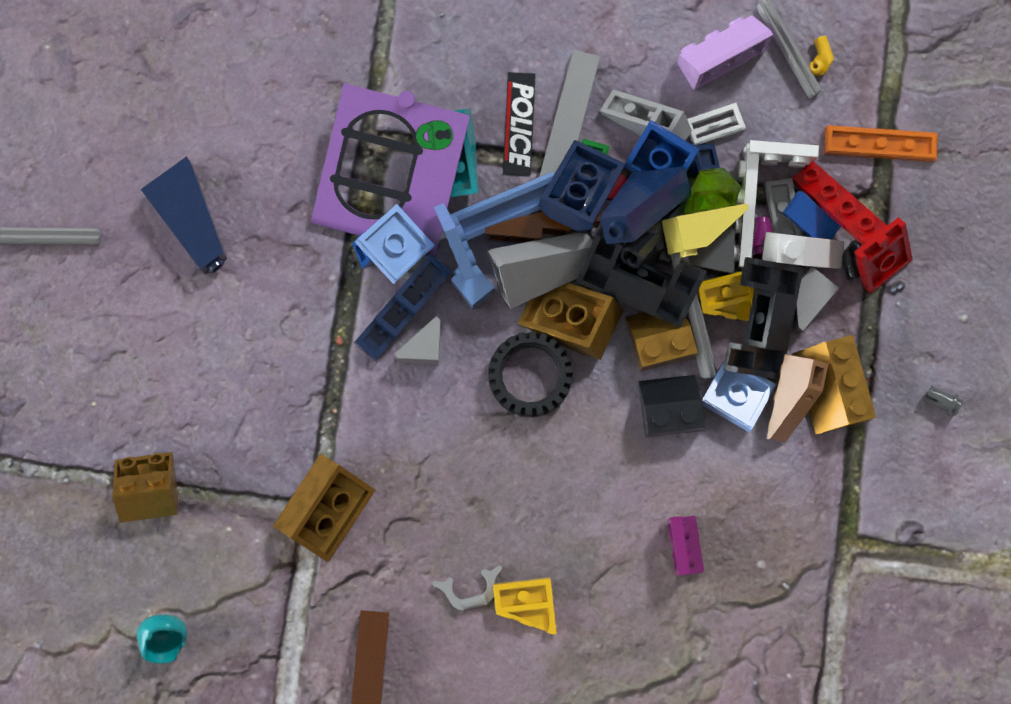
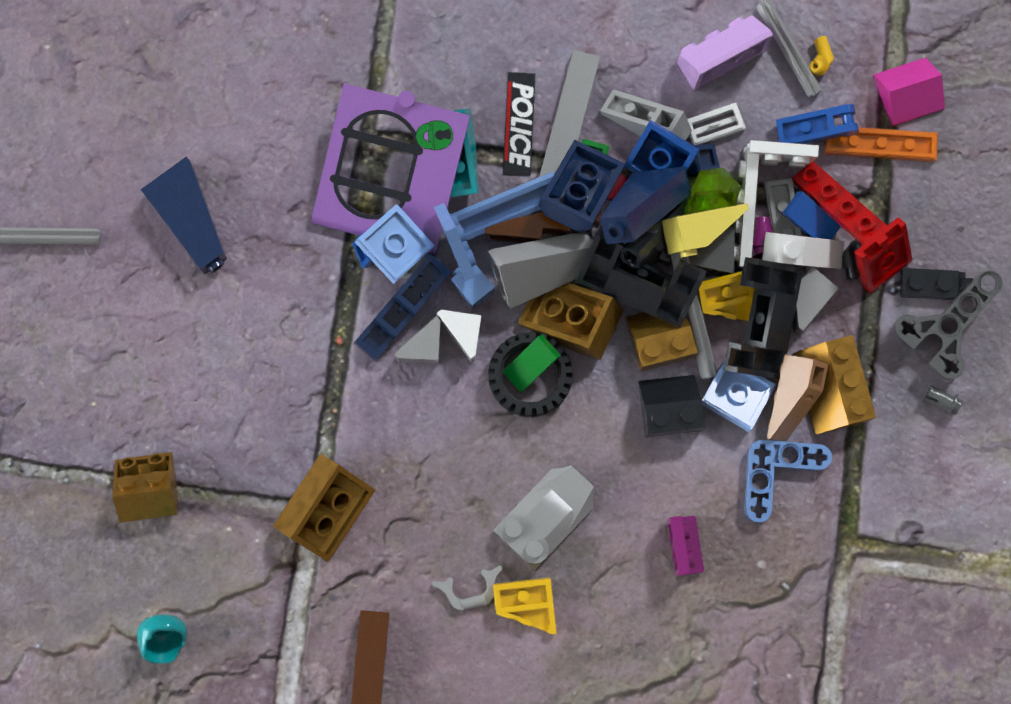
none -> white slope [437,310,481,362]
none -> light grey slope [493,465,596,571]
none -> green tile [502,335,561,393]
none -> medium blue beam [744,440,832,523]
none -> blue plate [776,104,859,144]
none -> dark pink slope [873,58,945,127]
none -> dark grey beam [894,270,1003,379]
none -> black hinge [900,268,981,300]

